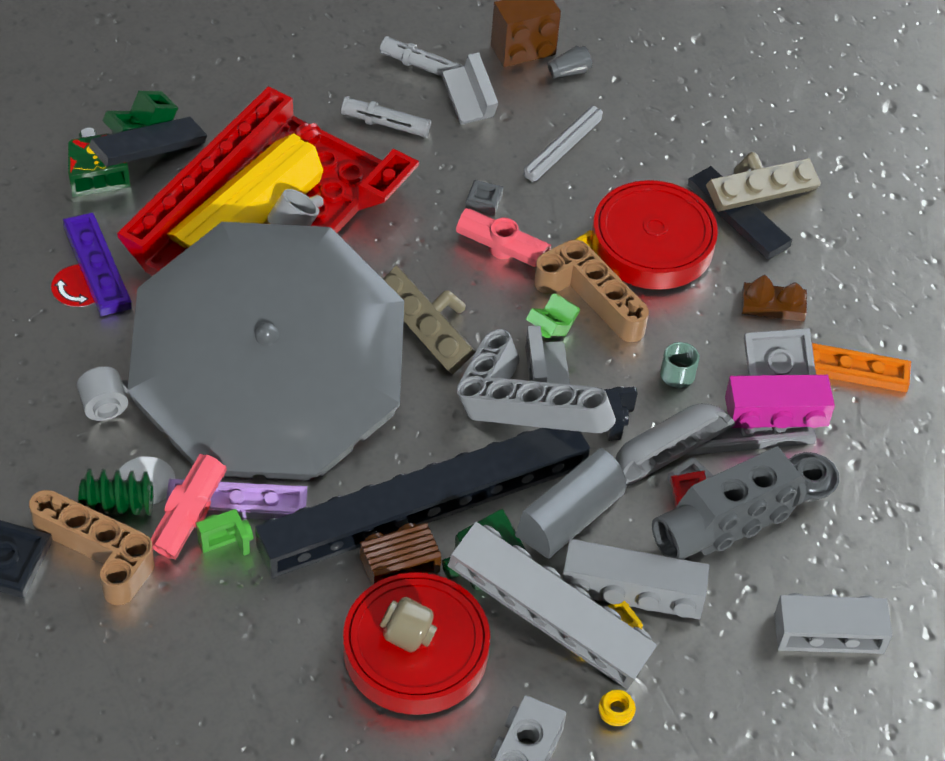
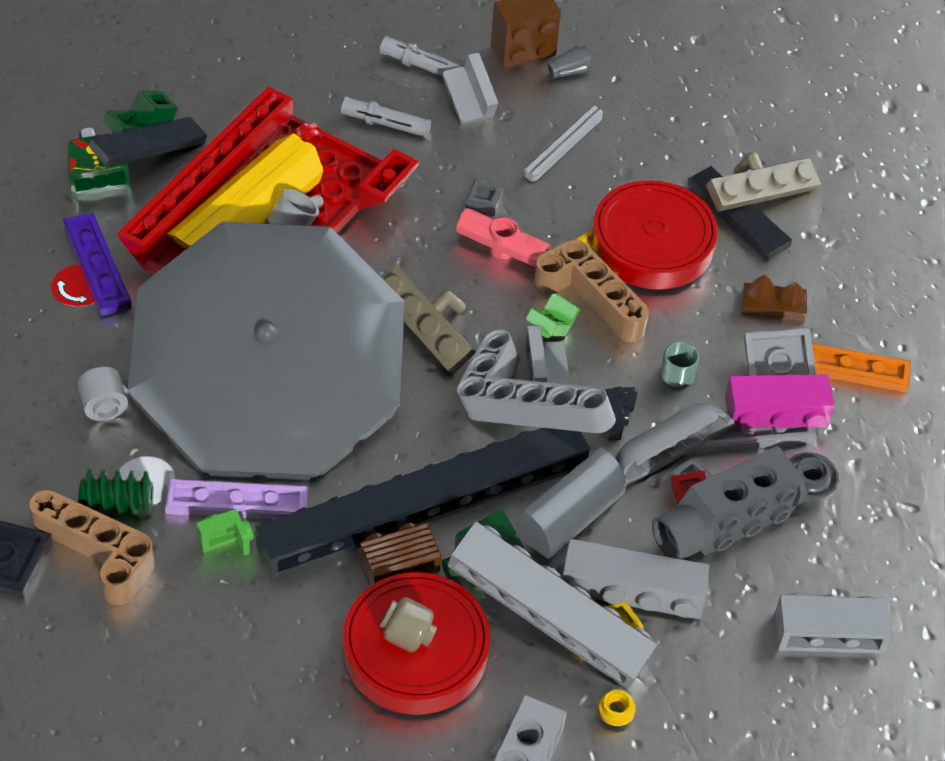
coral piece [150,454,227,560] -> none

